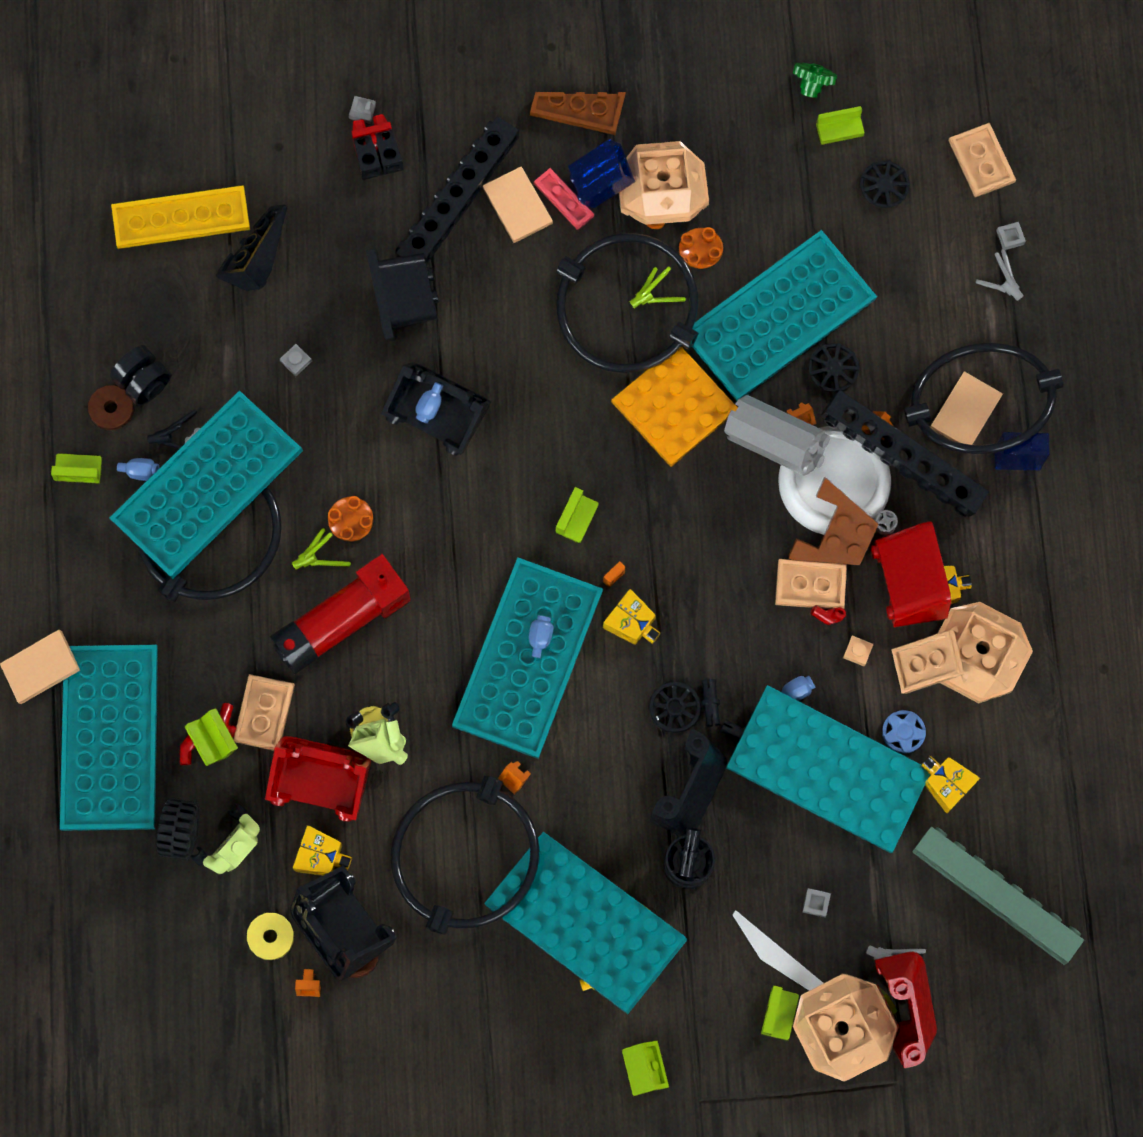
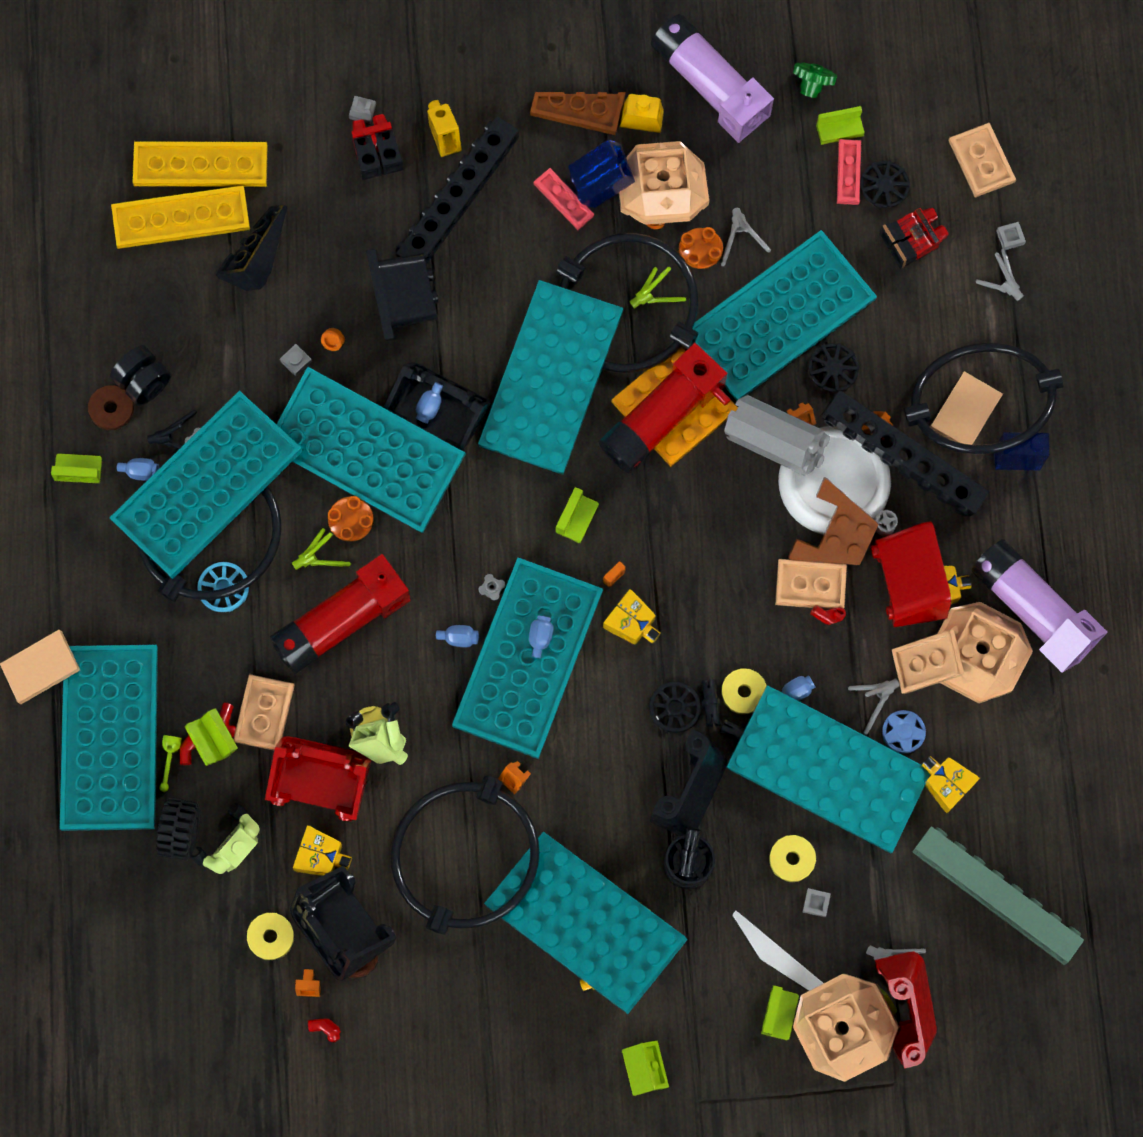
light nougat tile [483,166,553,243] -> none
light nougat plate [843,636,873,666] -> none
none -> yellow plate [133,142,268,187]
none -> lime hinge [159,735,182,792]
none -> medium azure wheel [197,562,249,612]
none -> teal plate [276,367,466,533]
none -> red arm [308,1018,341,1042]
none -> orange tile [321,328,345,351]
none -> yellow torso [427,100,462,157]
none -> medium blue plant [436,625,479,647]
none -> teal plate [478,280,623,475]
none -> light grey plate [479,574,505,601]
none -> red piece [598,343,731,473]
none -> yellow torso [620,94,664,133]
none -> lavender piece [651,14,774,143]
none -> light grey plant [721,208,771,266]
none -> light yellow tile [721,669,766,715]
none -> light yellow tile [769,835,816,882]
none -> coral tile [837,139,861,205]
none -> light grey plant [848,679,900,735]
none -> hips [880,207,948,269]
none -> lavender piece [971,539,1108,673]

